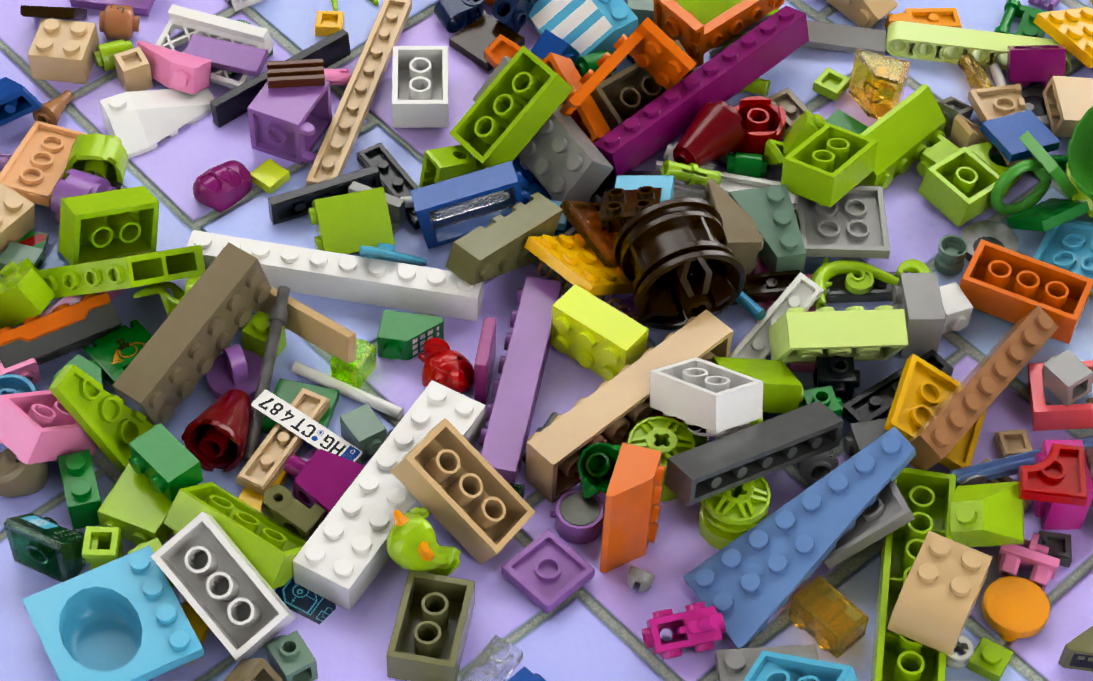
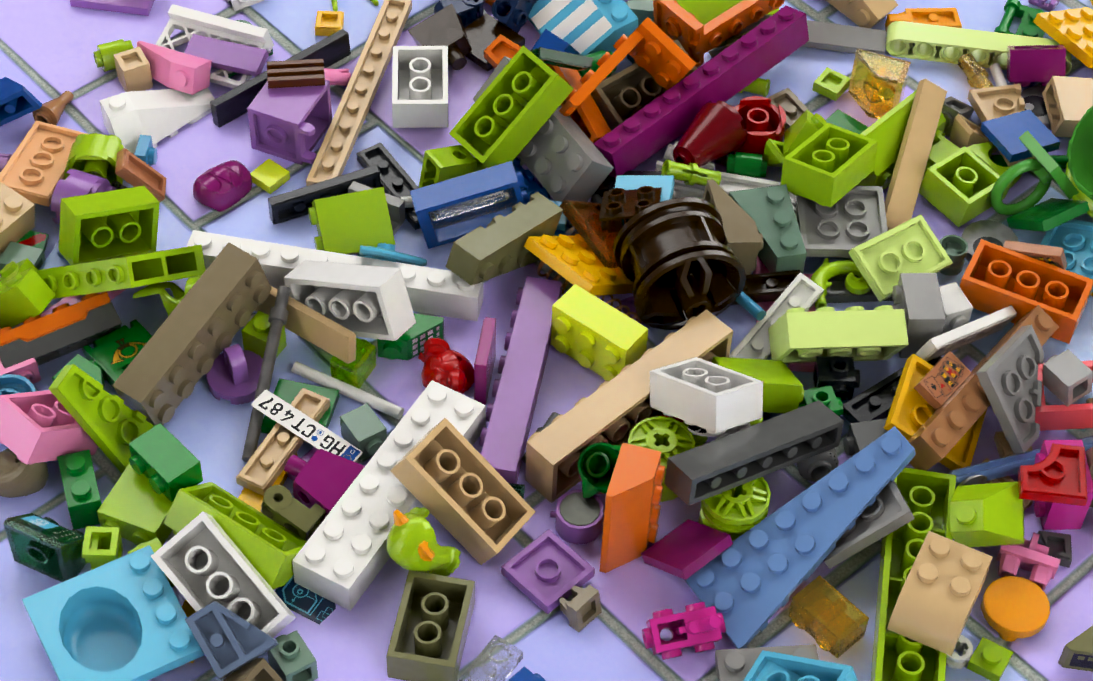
dark brown tile [20,5,87,19] -> none
tan brick [28,18,99,84] -> none
nougat head [99,4,140,41] -> none
dark red cone [181,389,253,473] -> none
light grey hinge [626,565,655,593] -> none
none -> nougat tile [115,148,167,202]
none -> dark azure plate [134,135,157,166]
none -> sand blue wing [185,601,279,680]
none -> white brick [283,260,416,341]
none -> torso [408,3,472,70]
none -> tile [531,47,593,71]
none -> dark tan tile [559,584,602,632]
none -> magenta tile [641,519,733,580]
none -> yellowish green tile [848,214,953,302]
none -> tan tile [884,79,947,230]
none -> nougat tile [914,351,972,411]
none -> white tile [915,305,1018,362]
none -> light grey plate [976,325,1044,454]
none -> nougat tile [1003,240,1067,270]

